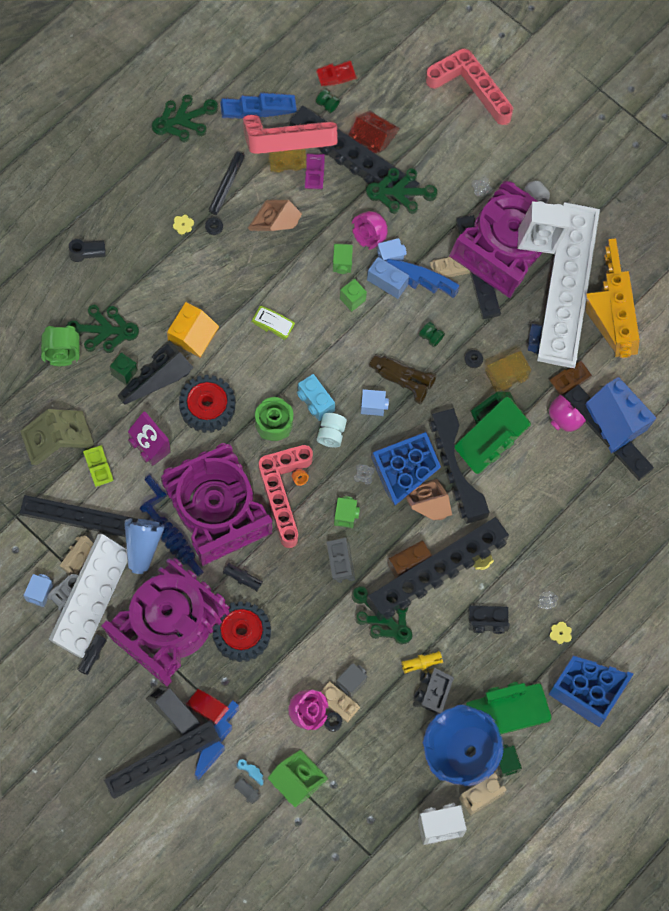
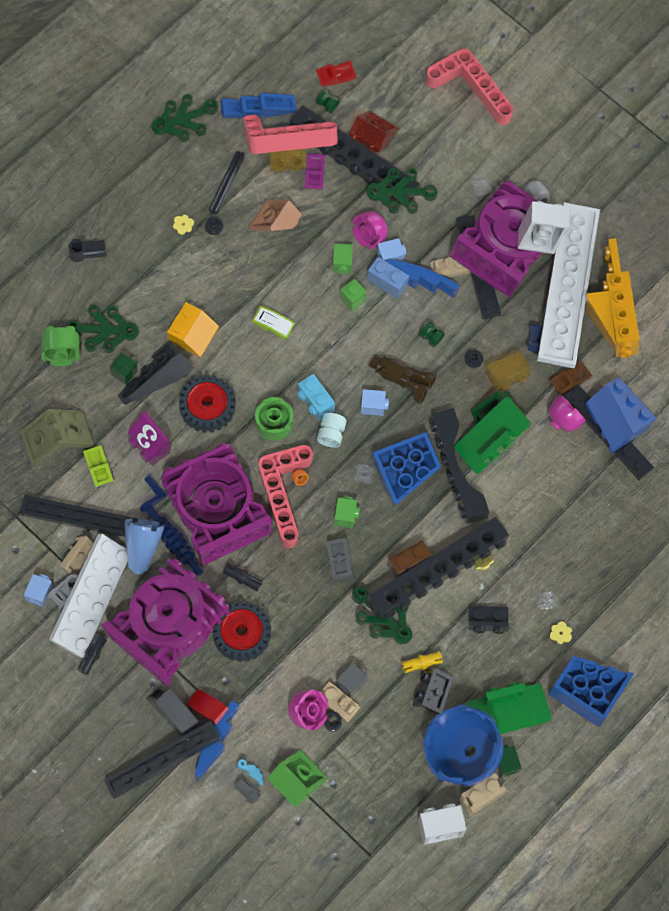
nougat slope [405,479,452,520] -> none

